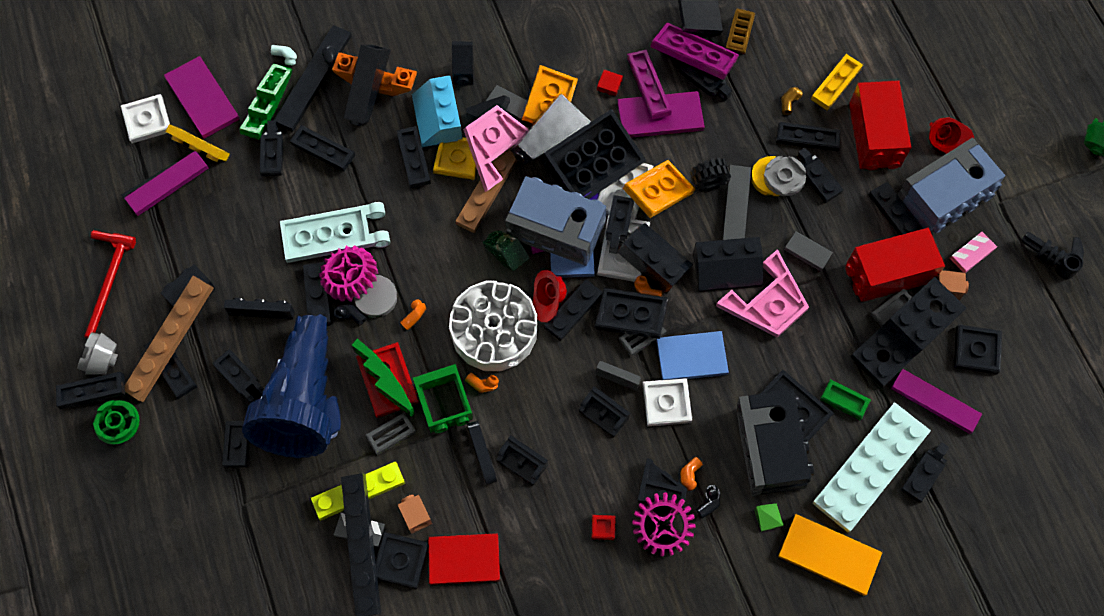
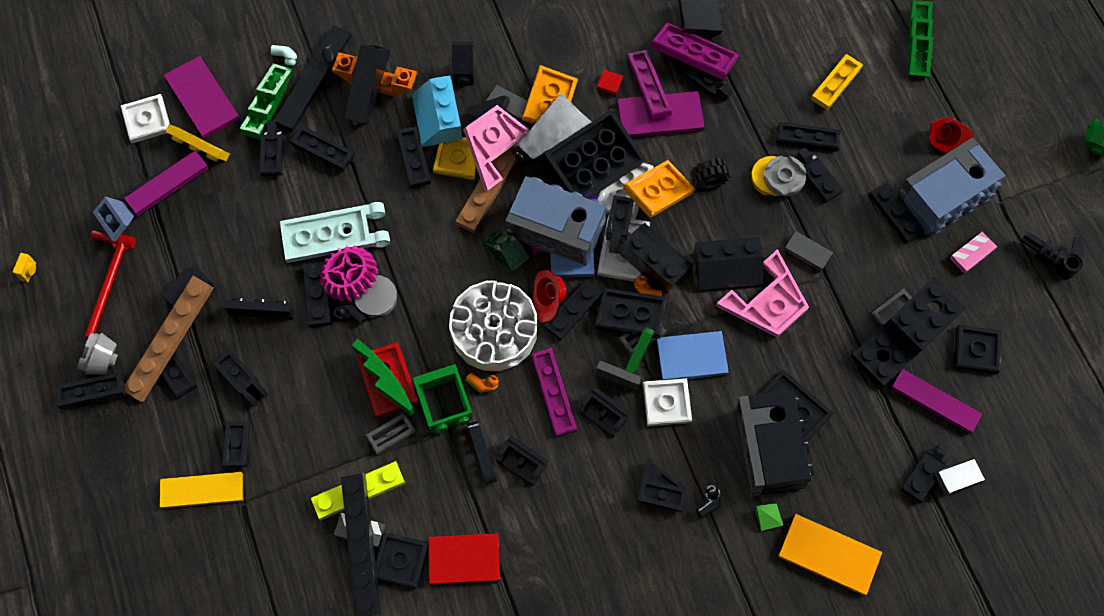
green cone [93,400,140,444] -> none
dark blue cone [242,314,341,458] -> none
nougat brick [398,495,432,534] -> none
orange arm [401,299,426,330] -> none
red tile [591,515,615,540] -> none
dark pink gear [632,492,696,556] -> none
orange arm [680,457,703,491] -> none
dark grey tile [722,165,751,240] -> none
pearl gold slope [726,9,755,54] -> none
pearl gold arm [781,87,803,115] -> none
light aqua plate [812,402,931,533] -> none
green tile [820,379,871,420] -> none
red brick [845,228,945,302] -> none
red brick [849,81,911,170] -> none
nougat brick [937,270,969,301] -> none
none -> yellow plate [13,253,36,282]
none -> sand blue slope [93,197,134,241]
none -> yellow piece [160,472,243,509]
none -> magenta tile [531,348,577,437]
none -> green tile [625,328,654,373]
none -> green slope [908,0,933,77]
none -> tile [935,459,985,495]

